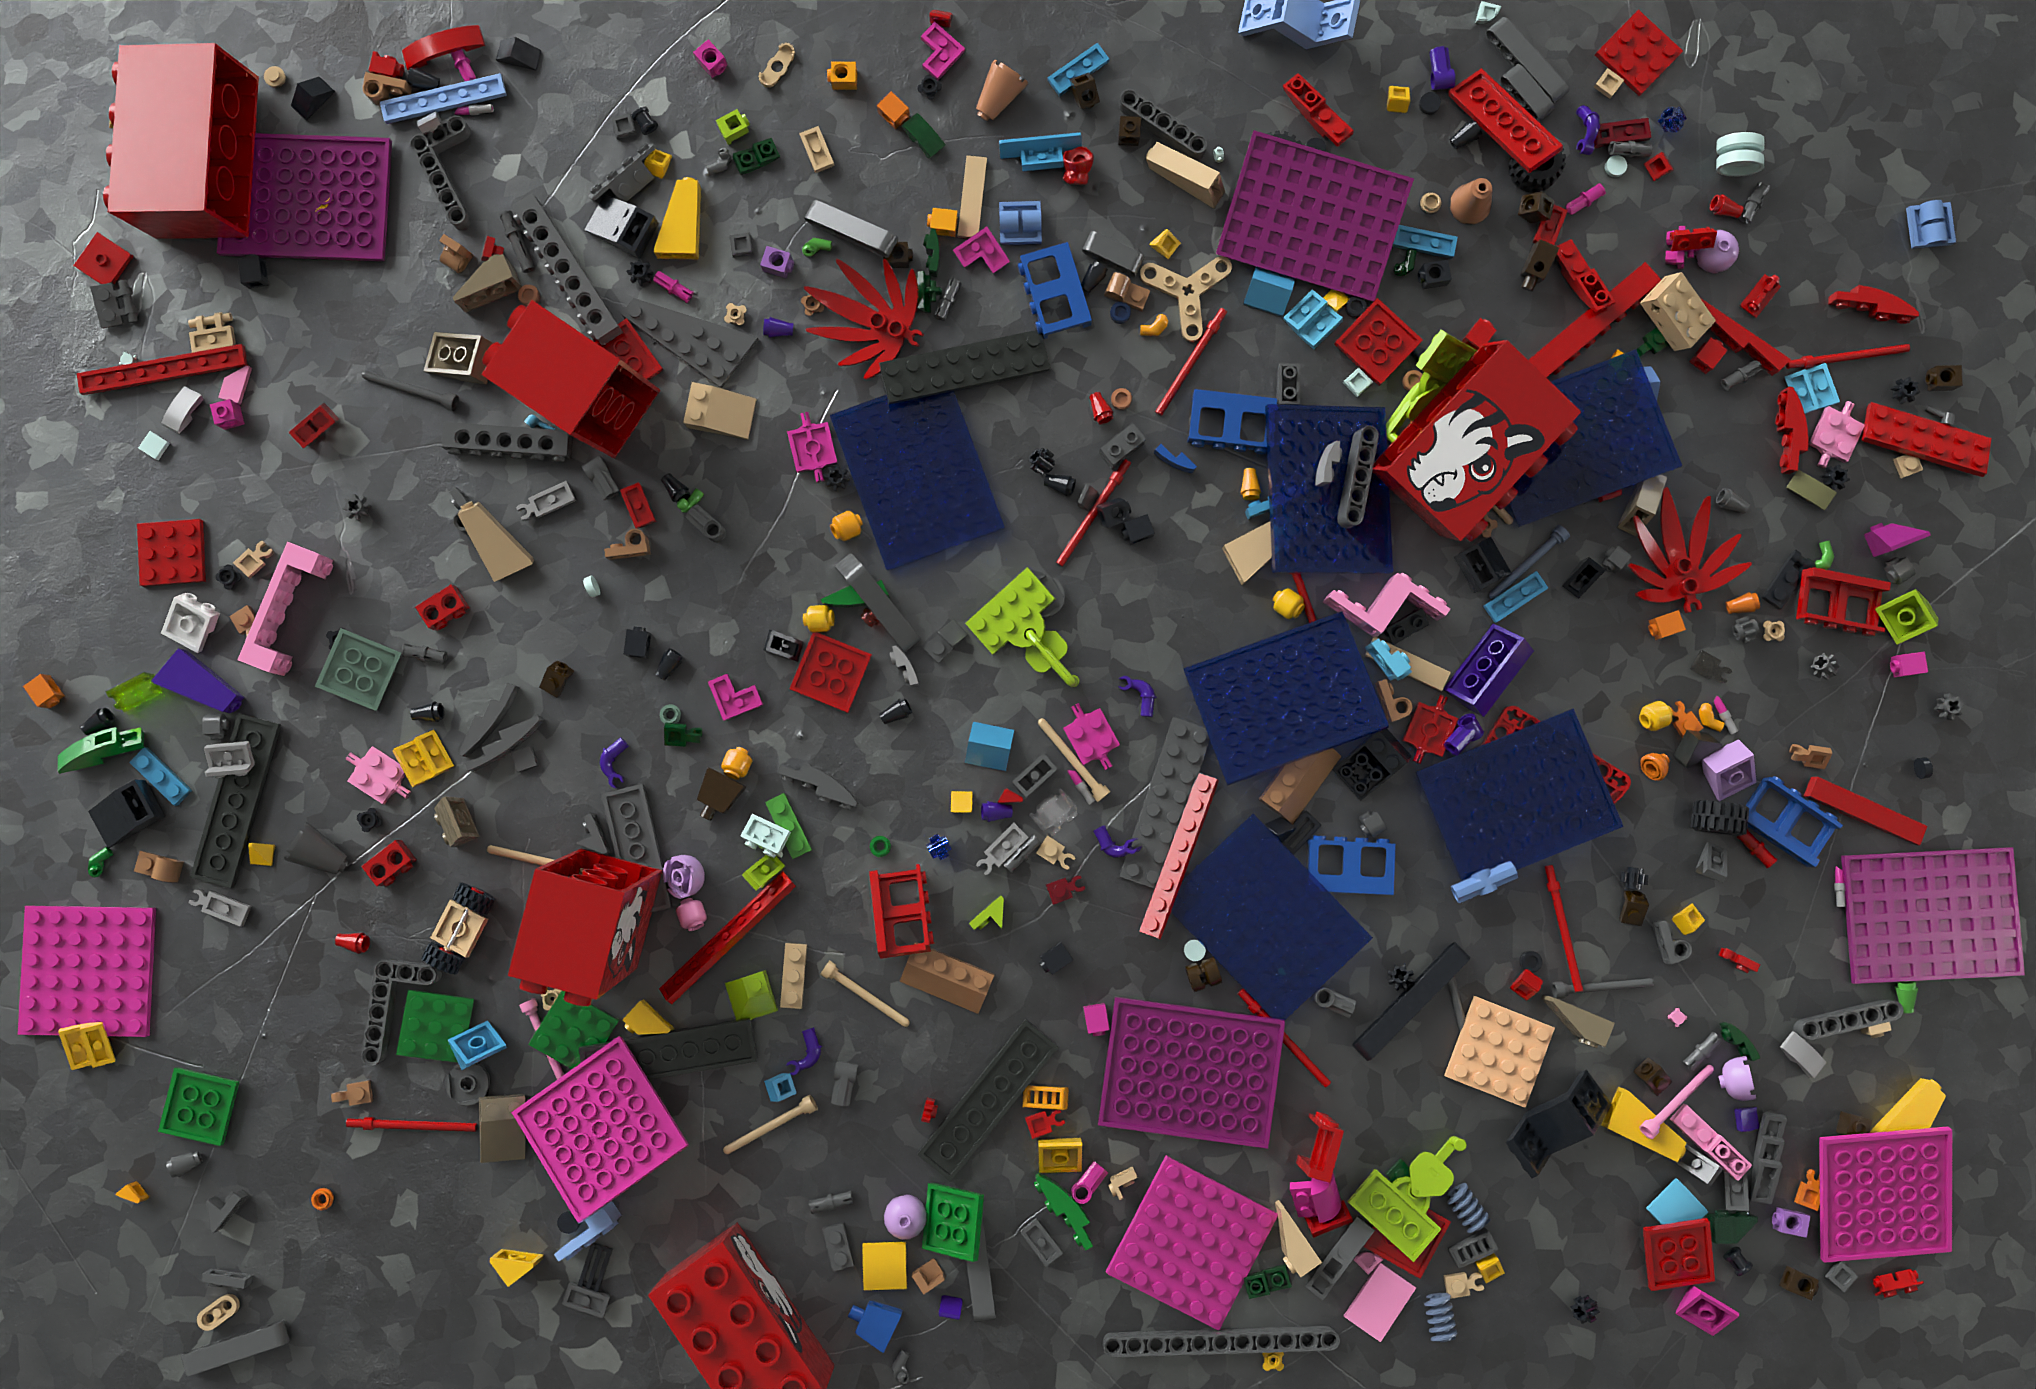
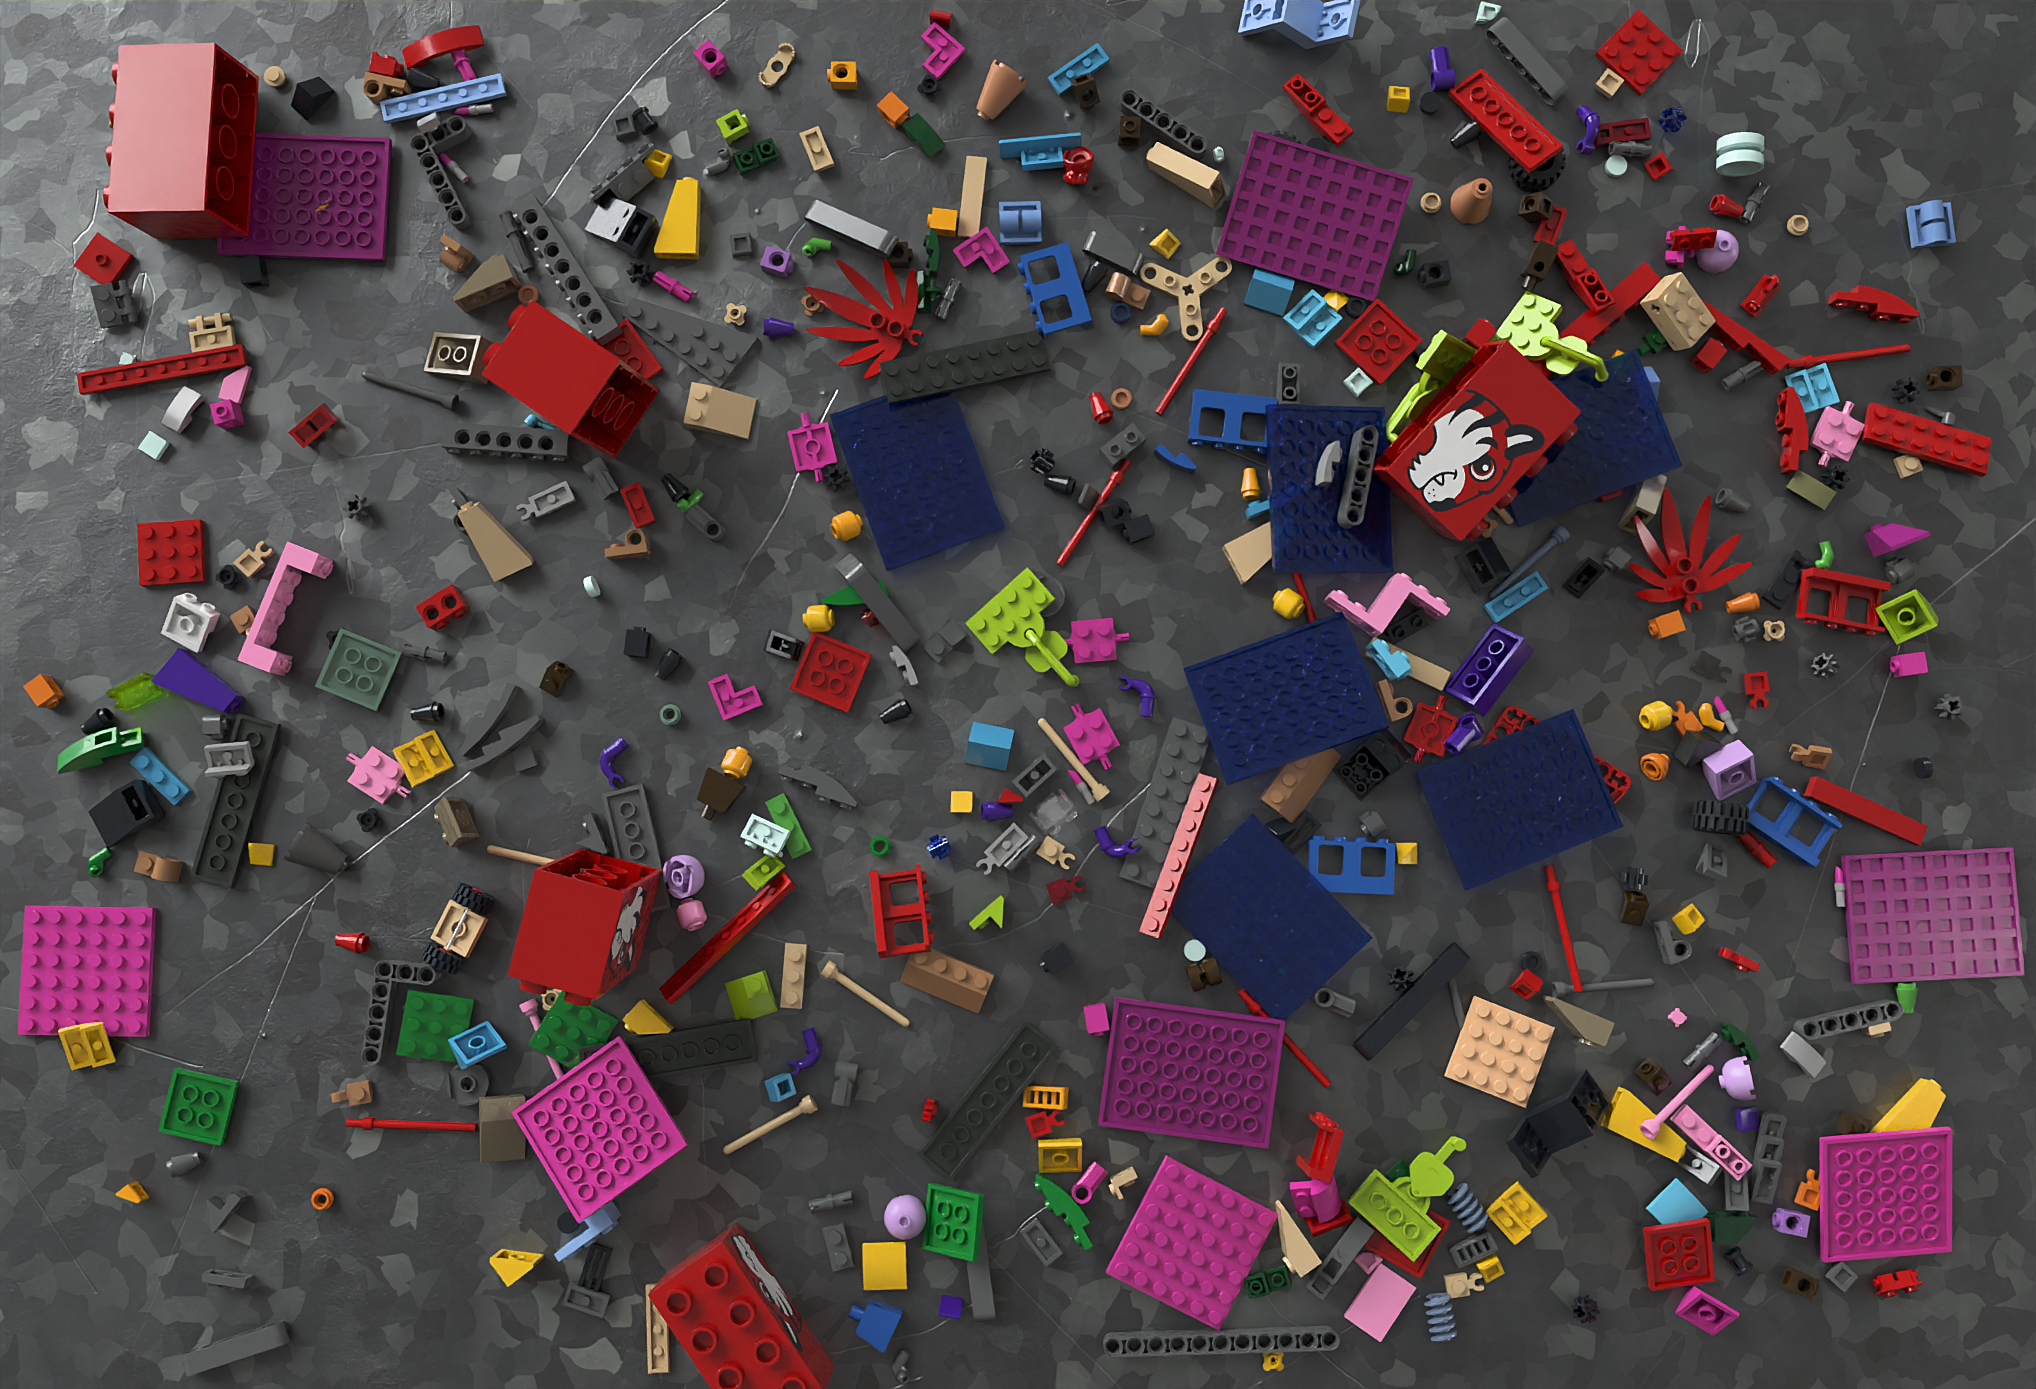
light grey plate [189,889,252,927] -> none
tan plate [197,1294,240,1331] -> none
red brick [361,840,417,887] -> none
red tile [481,236,504,261] -> none
black slope [496,37,541,71] -> none
dark green plate [664,723,702,747] -> none
medium nougat panel [912,1258,946,1295] -> none
dark azure plate [1392,225,1458,259] -> none
nougat tile [1402,370,1422,391] -> none
medium blue piece [1451,861,1518,903] -> none
dark grey beam [1500,64,1555,122] -> none
dark pink axle [1565,183,1606,215] -> none
none -> light grey piece [438,154,469,183]
none -> tan tile [646,1283,671,1374]
none -> dark pink plate [1064,618,1129,663]
none -> yellow slope [1395,843,1417,864]
none -> yellow slope [1486,1181,1548,1245]
none -> plate [1490,291,1608,382]
none -> red plate [1743,671,1770,709]
none -> tan plate [1787,215,1809,236]

